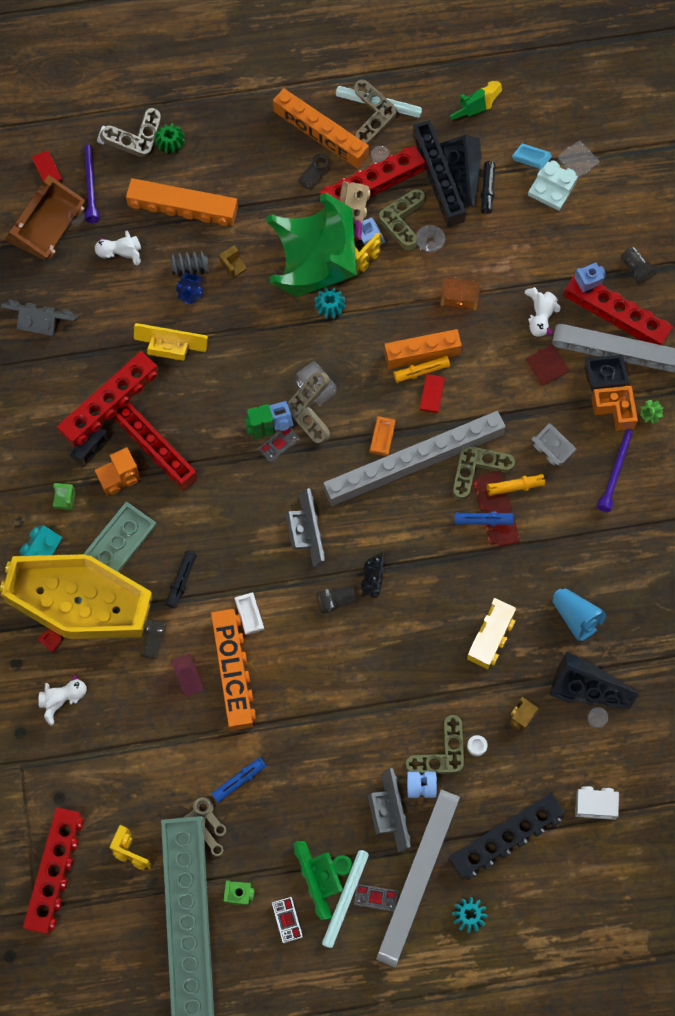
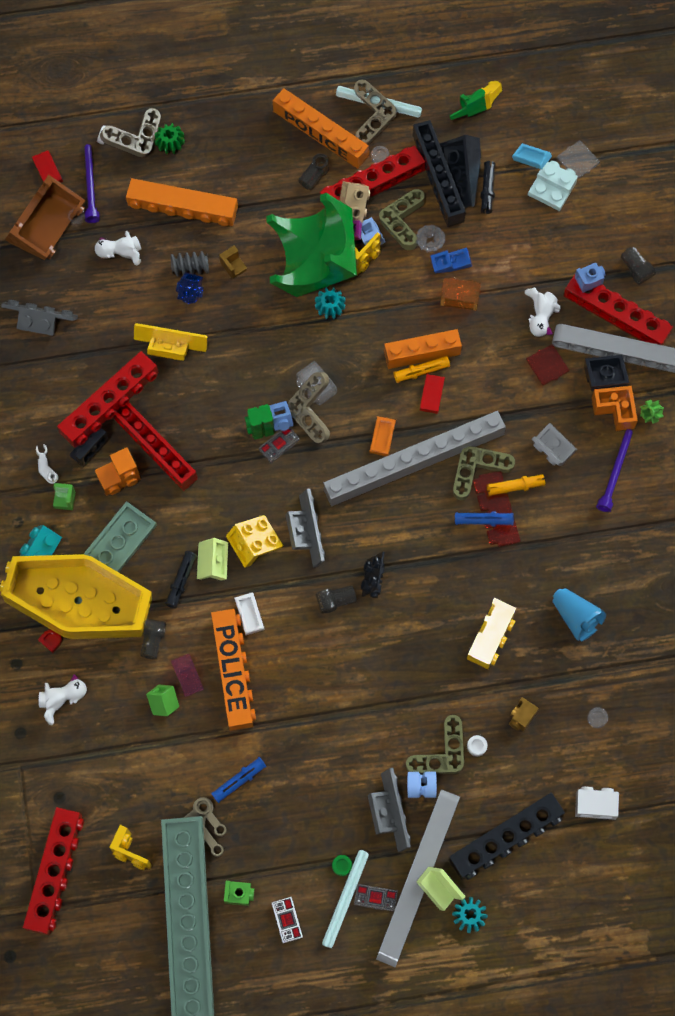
green bracket [293,841,343,921] -> none
black wedge [550,652,639,709] -> none
none -> white arm [36,444,58,484]
none -> bright green panel [146,685,179,716]
none -> yellowish green panel [197,538,228,581]
none -> yellow bracket [226,515,283,568]
none -> yellowish green panel [417,867,465,911]
none -> blue slope [431,248,472,273]

